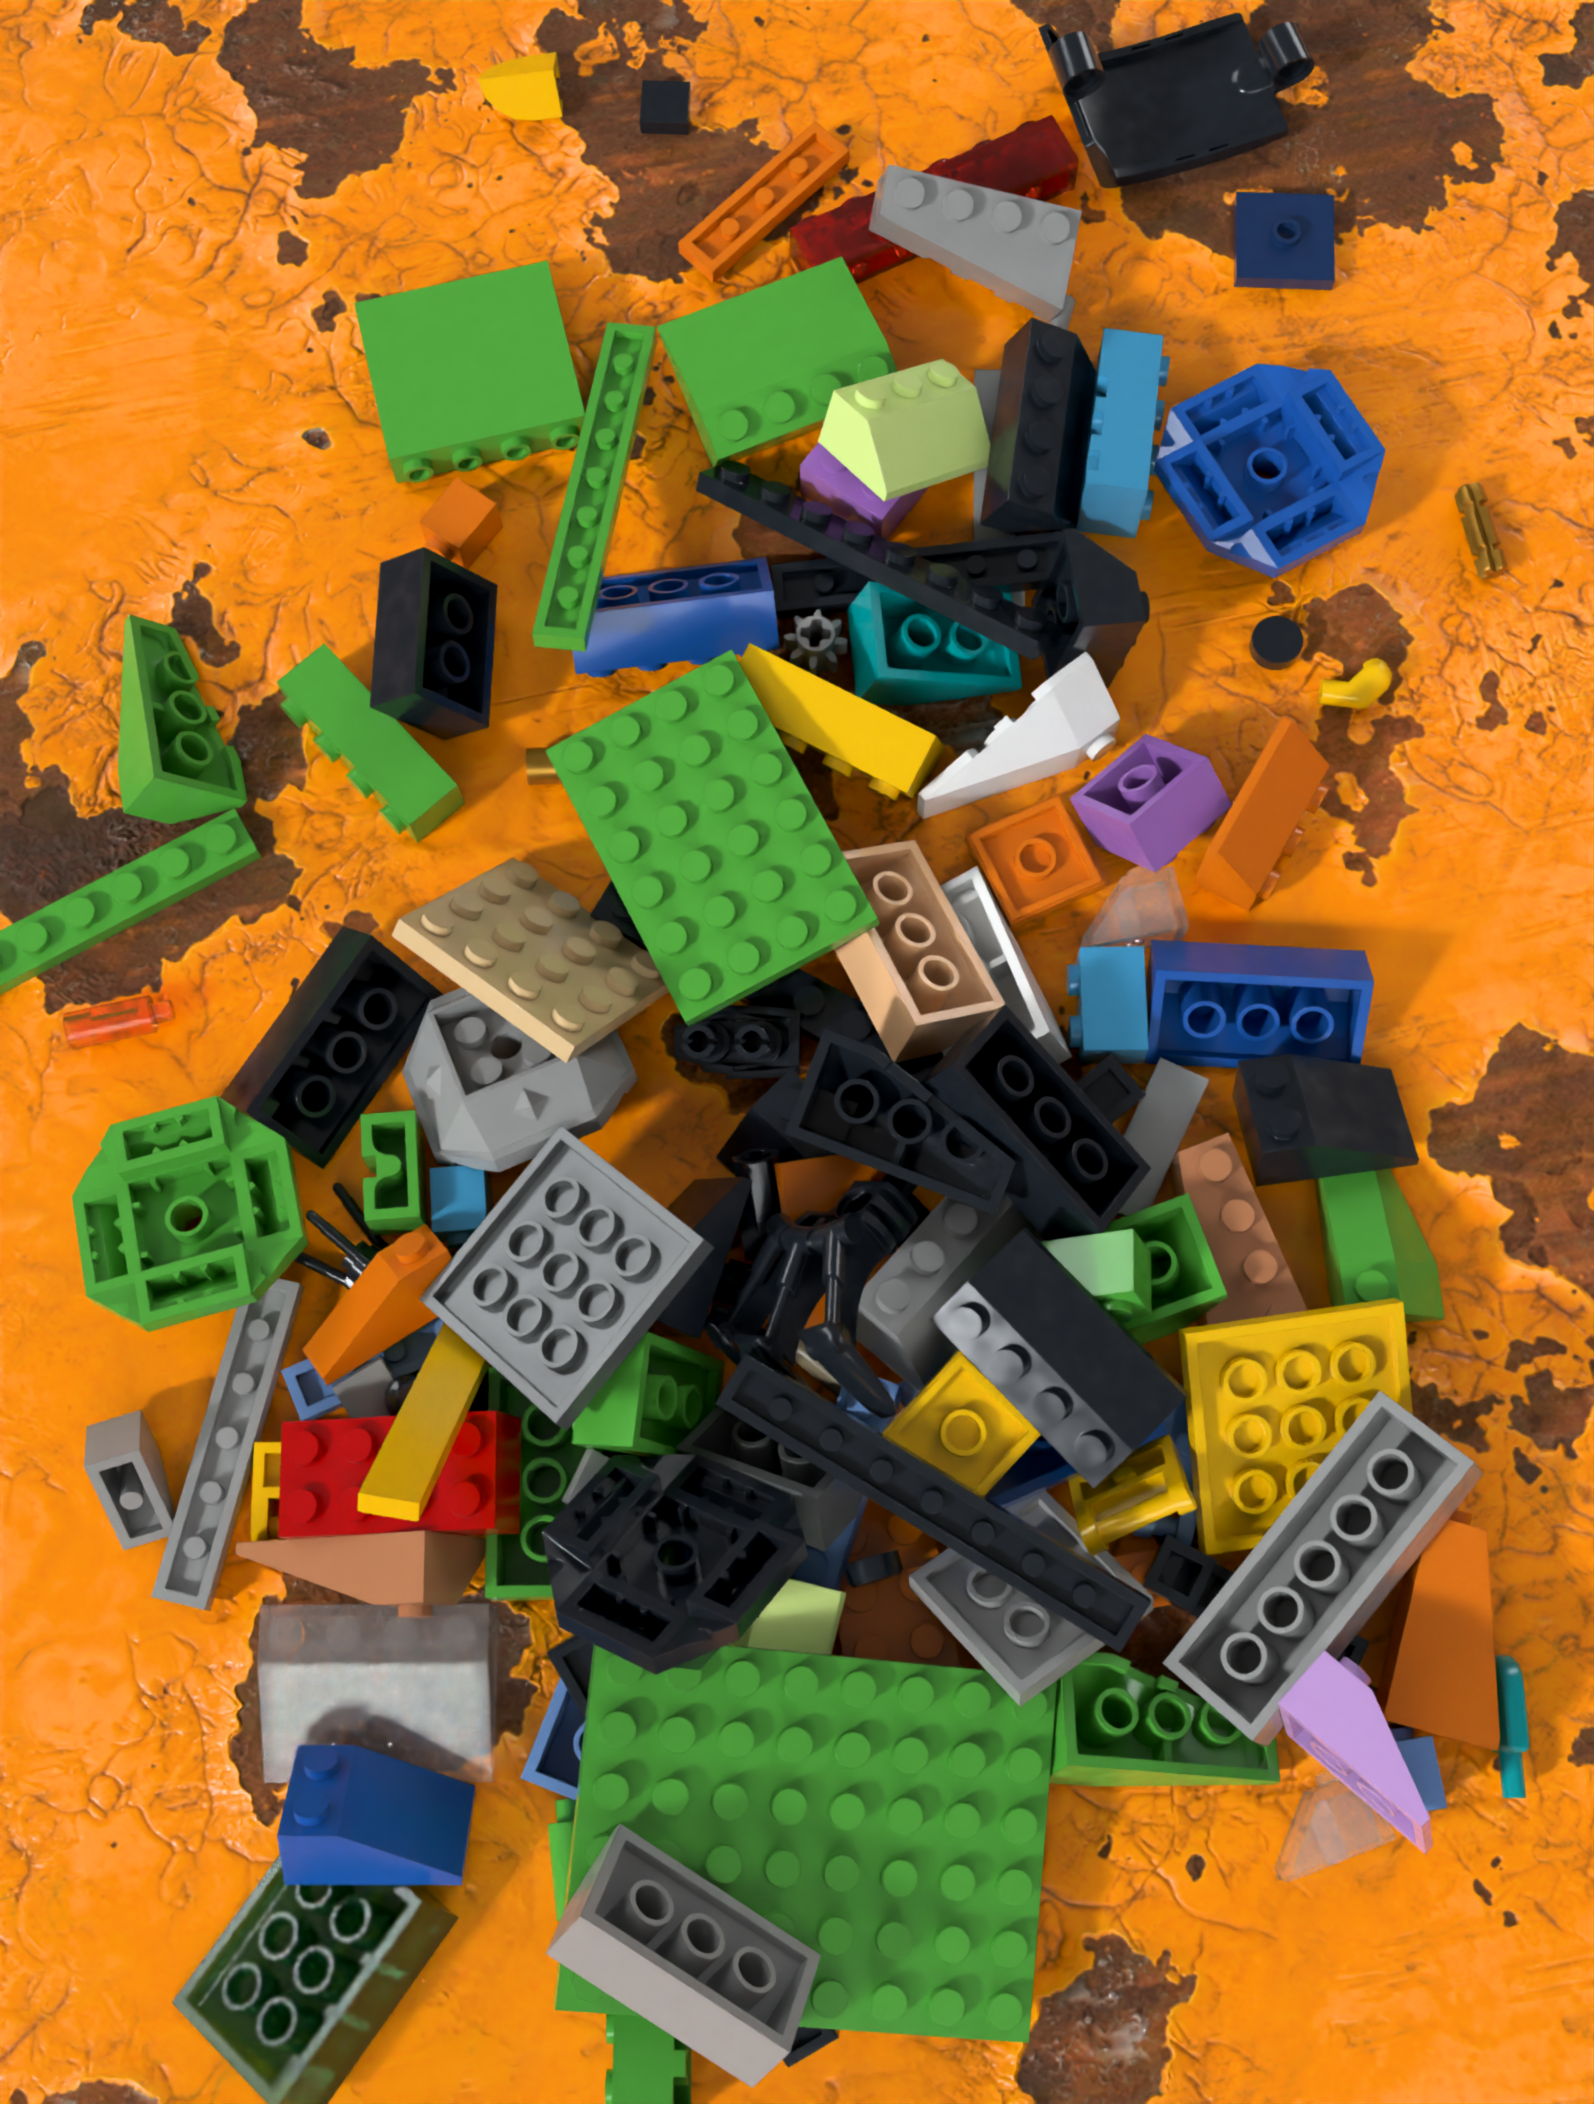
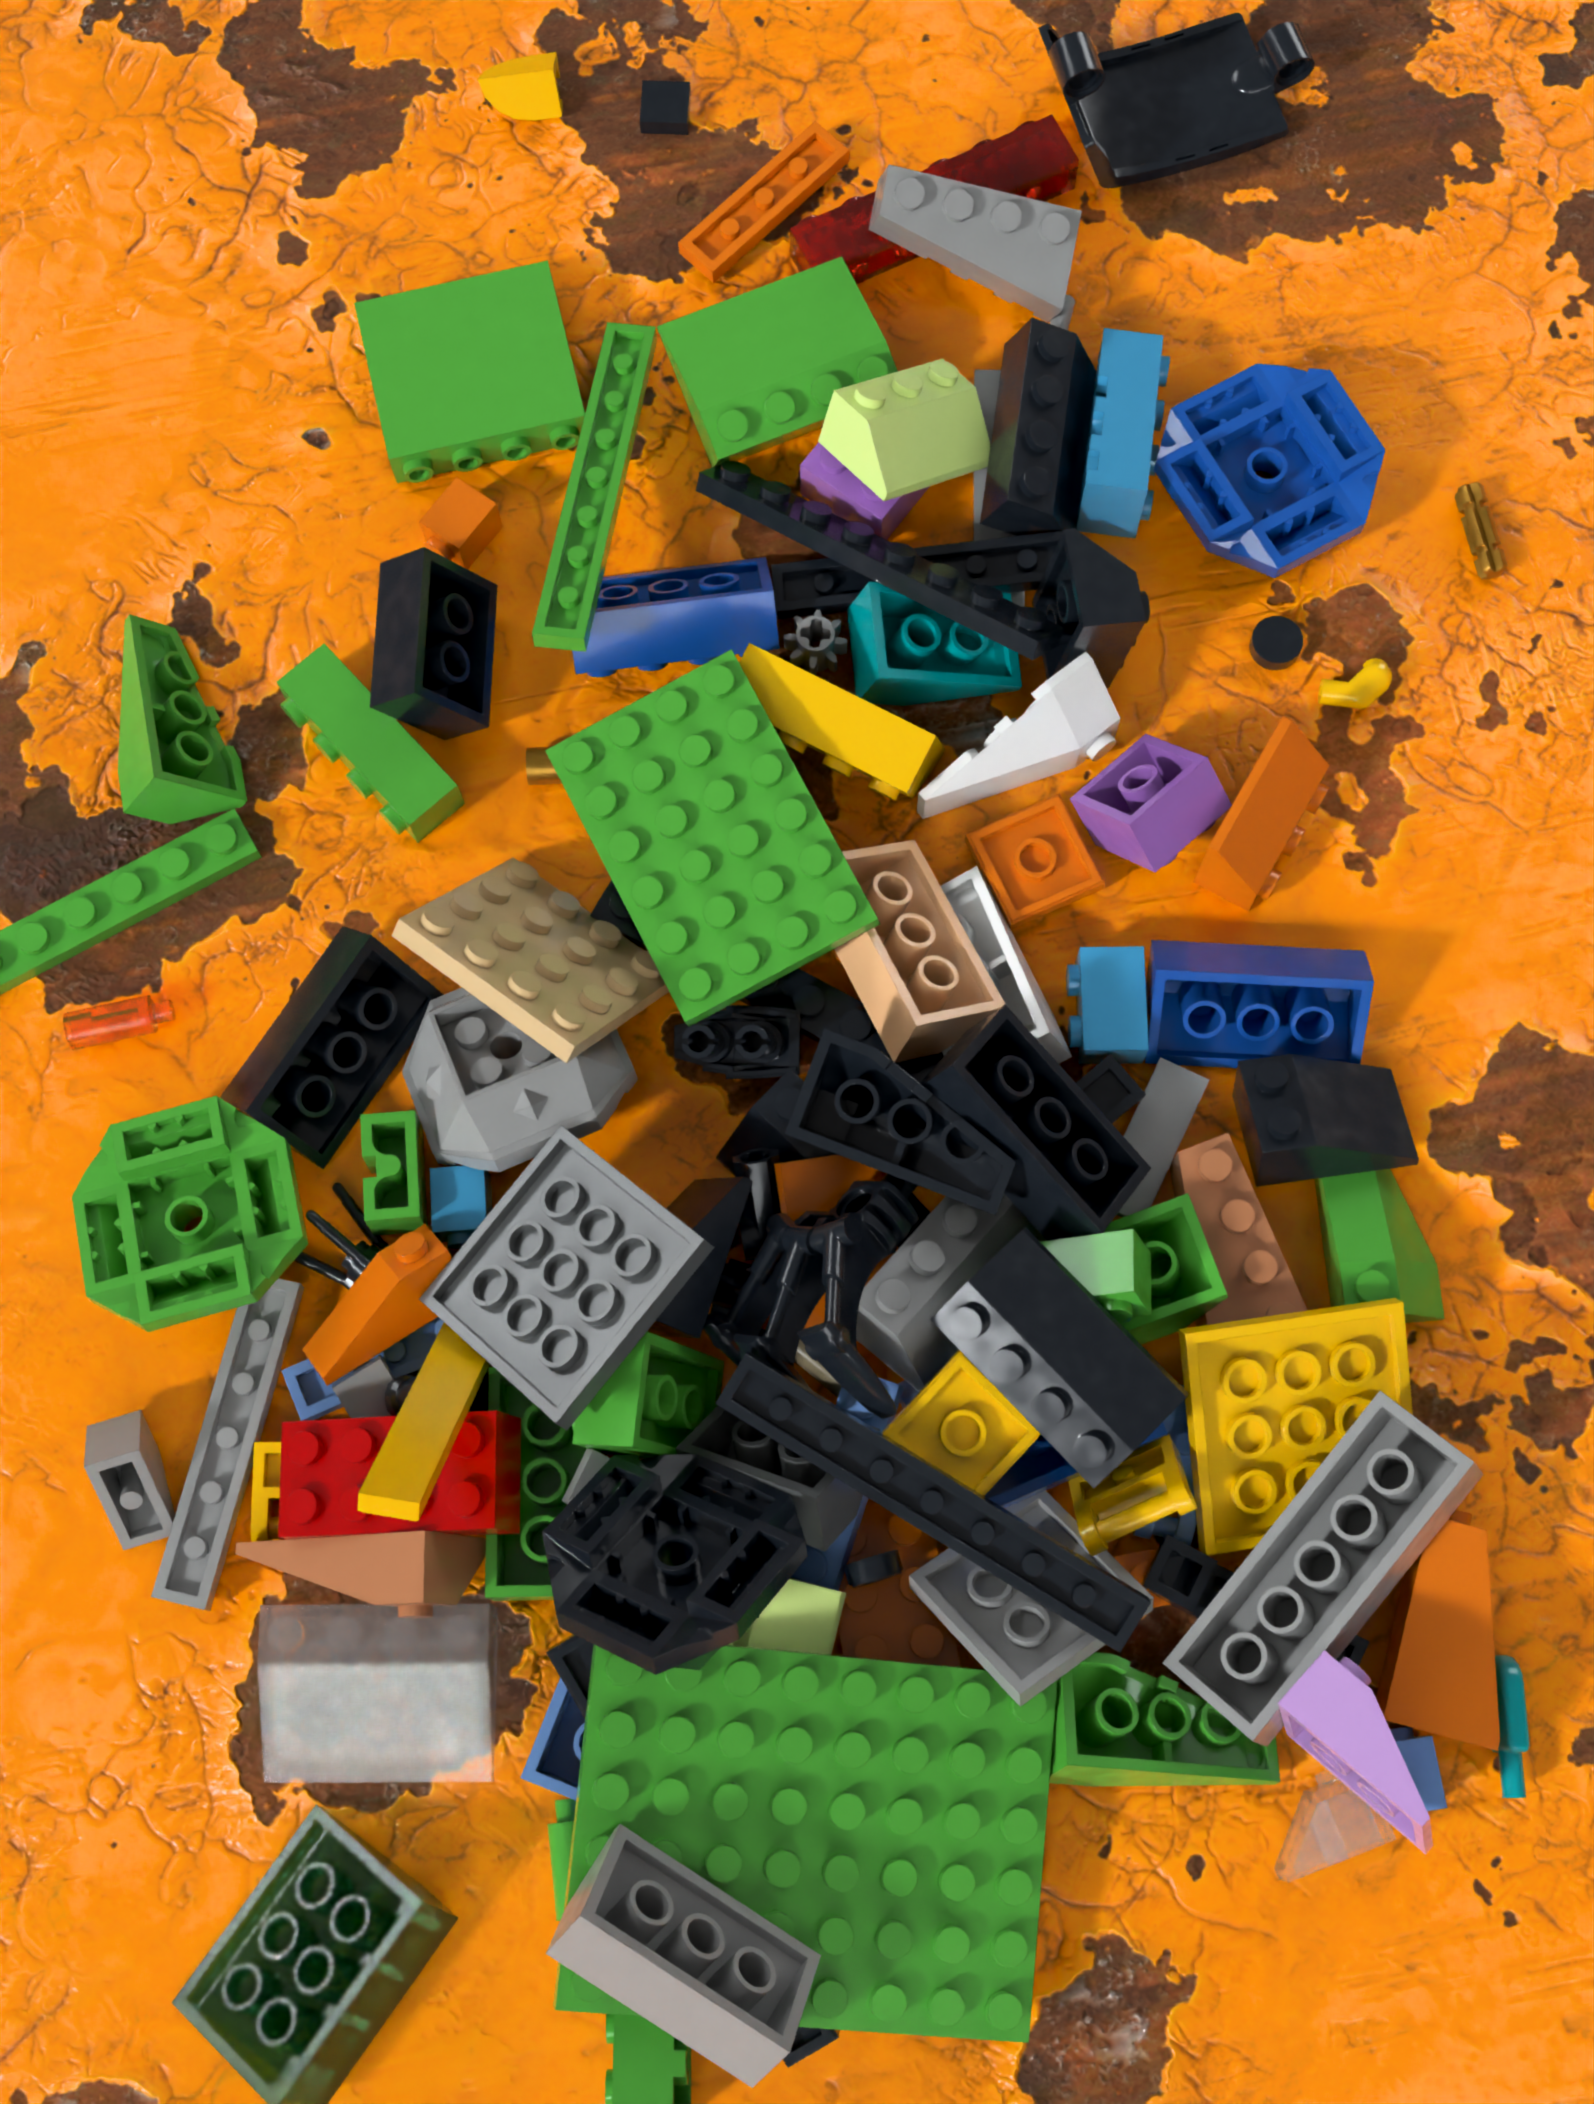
blue slope [277,1745,476,1885] -> none
clear slope [1079,866,1189,949] -> none
dark blue plate [1234,192,1335,290] -> none

